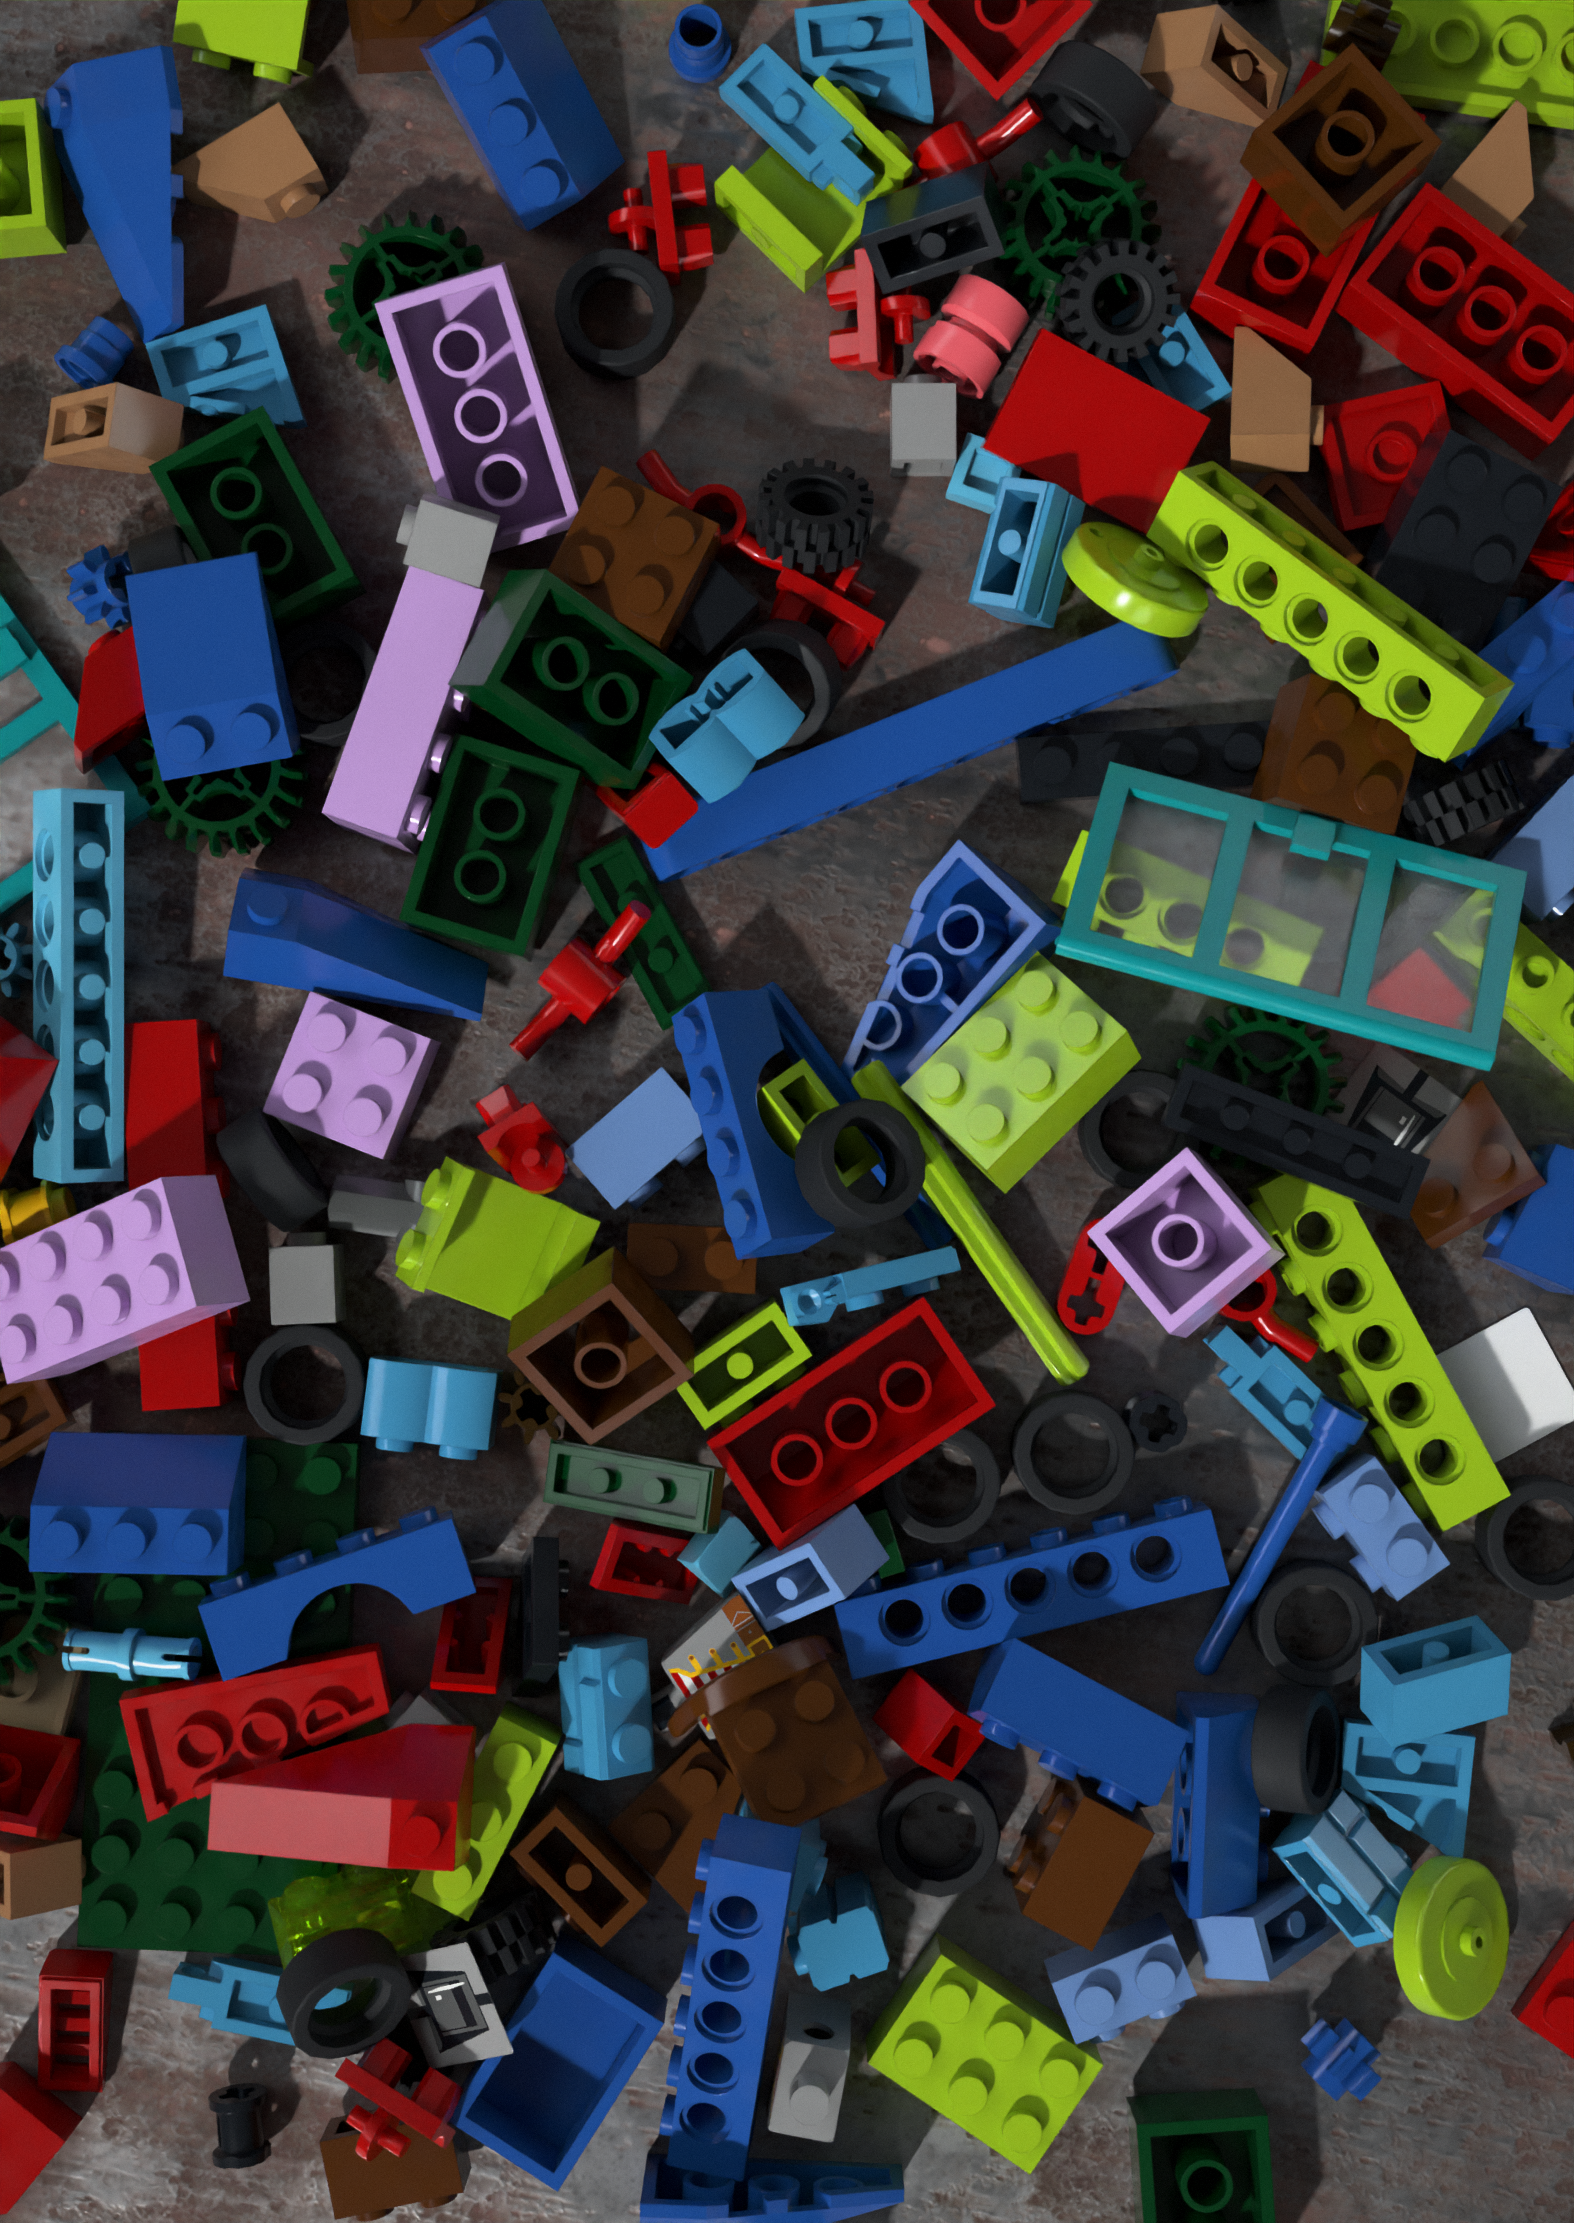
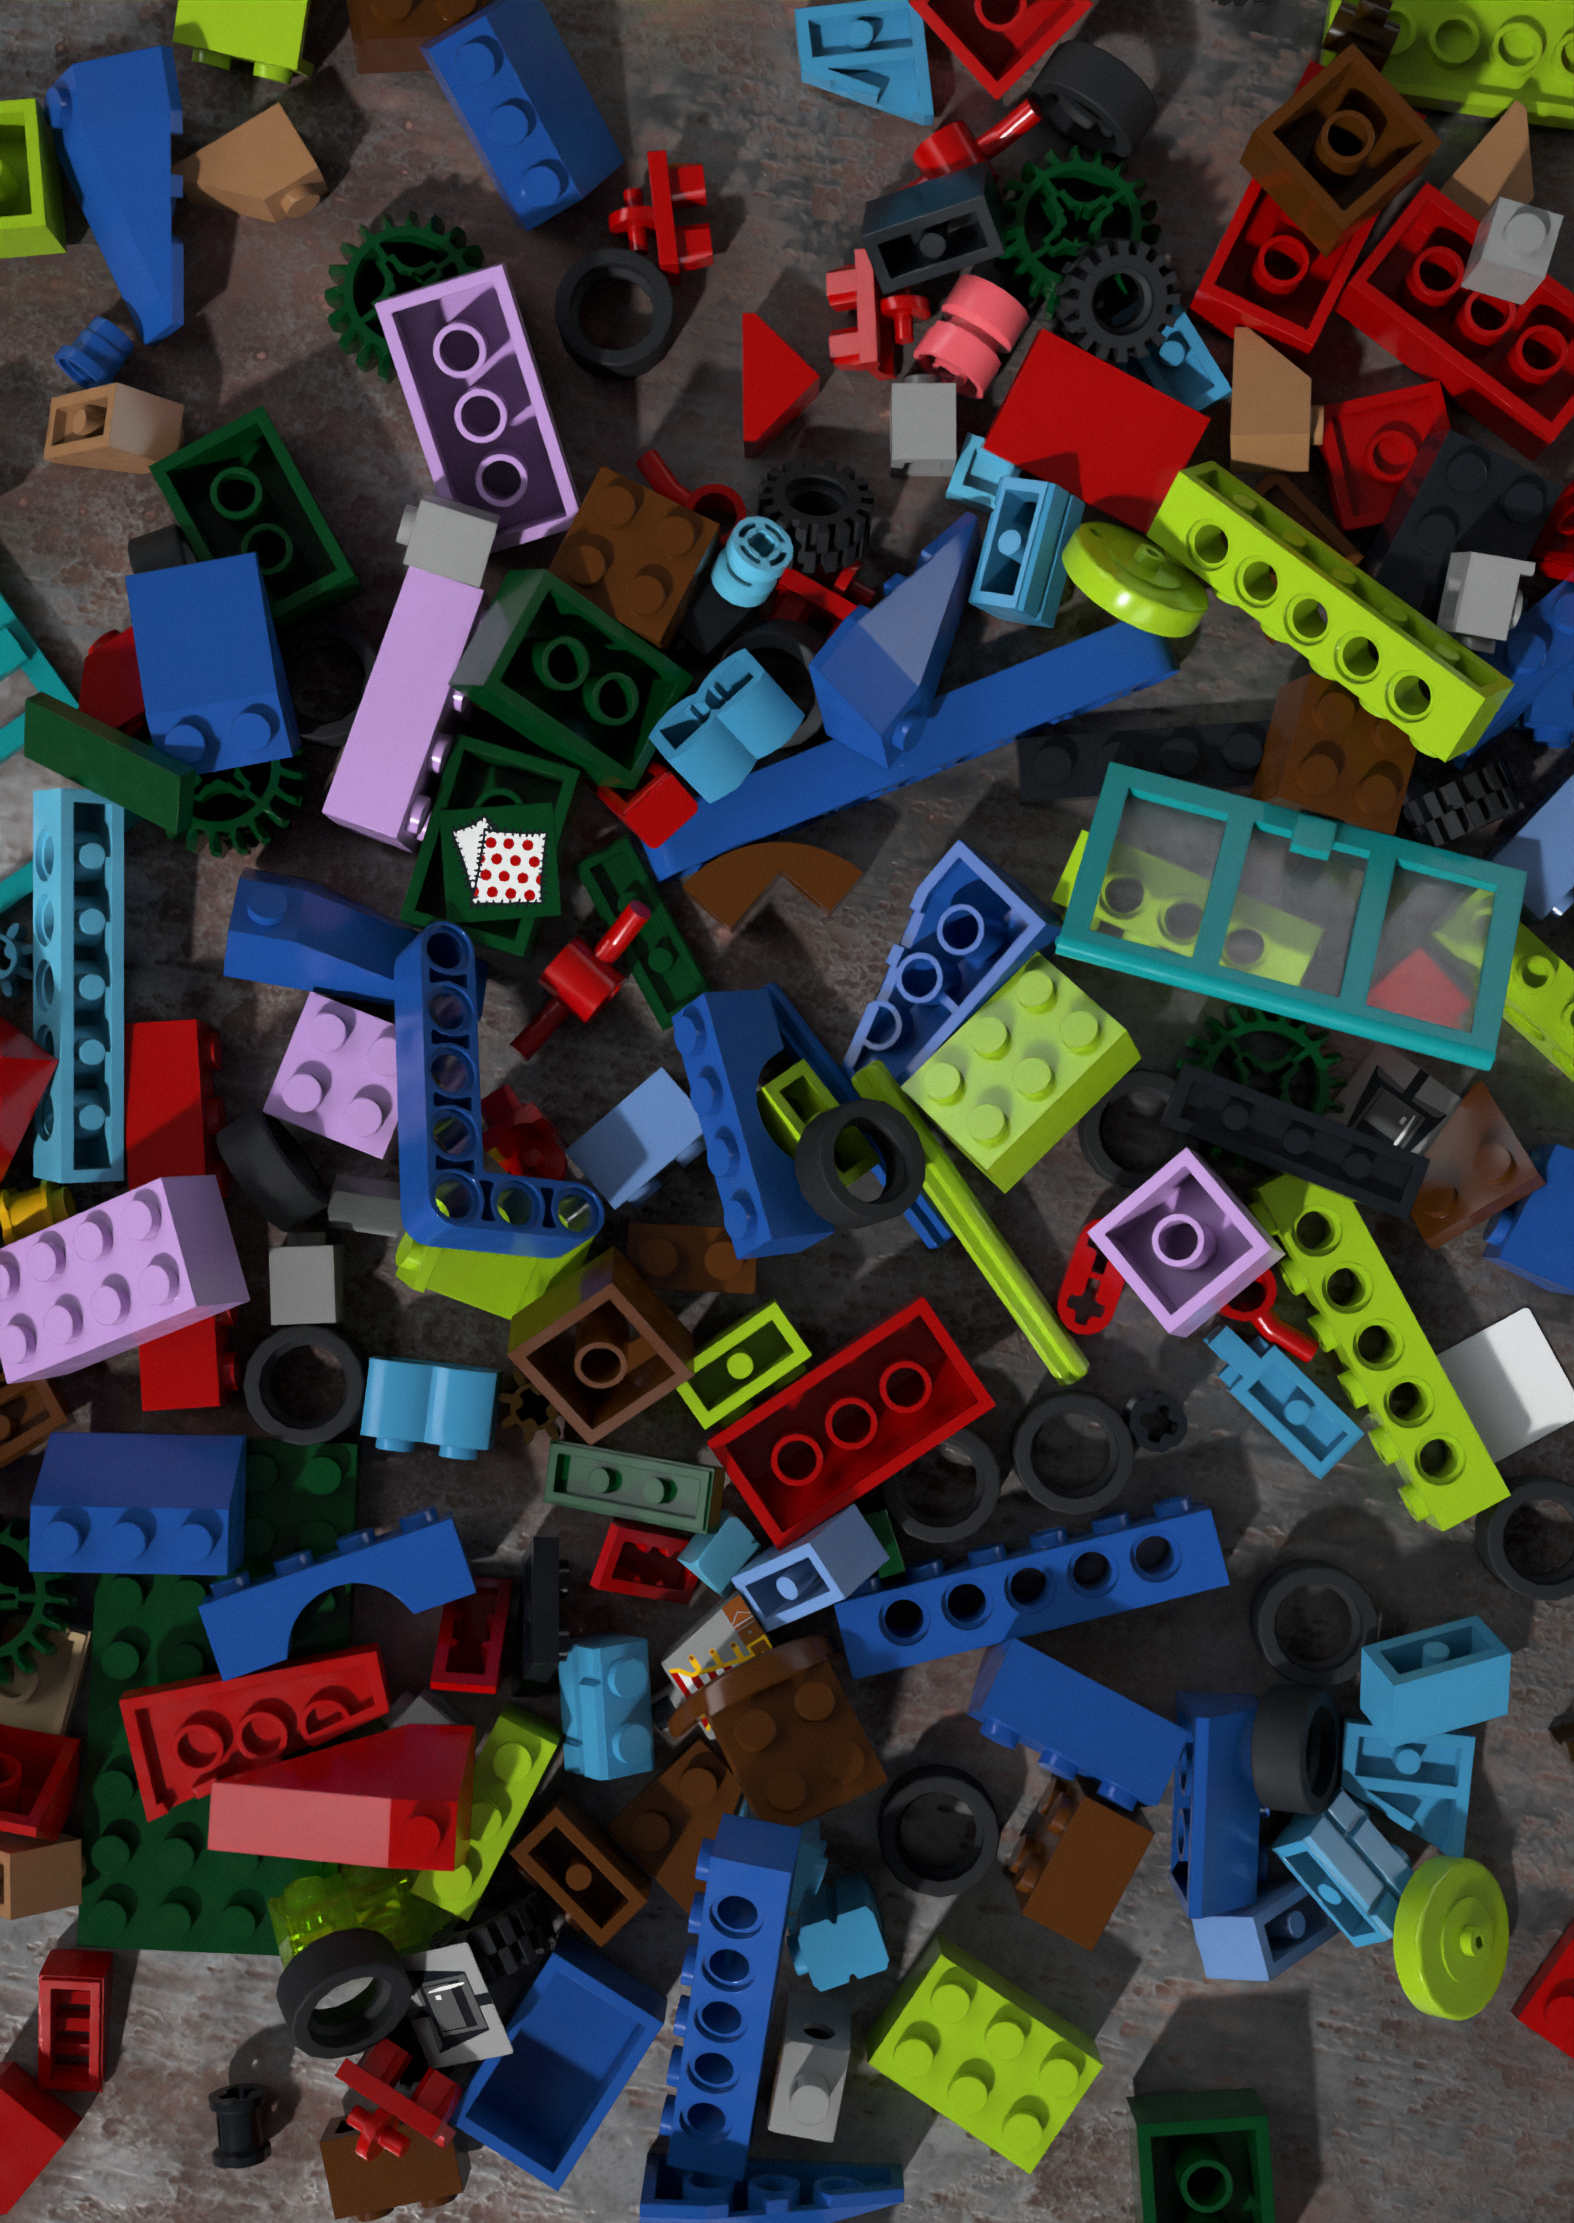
medium azure pin [62,1628,202,1681] -> none
blue gear [67,545,134,630] -> none
dark azure wing [145,304,308,429] -> none
dark azure hinge [168,1957,355,2046] -> none
blue piece [669,4,732,83] -> none
lime panel [714,75,913,294] -> none
dark azure hinge [719,43,875,206] -> none
dark azure hinge [780,1246,961,1327] -> none
red brick [872,1667,985,1782] -> none
medium blue brick [1044,1912,1197,2045] -> none
medium nougat slope [1140,4,1288,128] -> none
blue piece [1194,1396,1369,1675] -> none
blue gear [1300,2017,1382,2101] -> none
medium blue brick [1312,1449,1450,1601] -> none
none -> dark green tile [24,692,196,835]
none -> blue beam [394,921,605,1259]
none -> sticker [439,802,561,923]
none -> reddish brown brick [682,842,864,934]
none -> medium azure wheel [711,516,793,608]
none -> red slope [742,313,820,458]
none -> blue wedge [808,511,982,770]
none -> light grey brick [1436,551,1536,654]
none -> light grey brick [1460,196,1564,305]

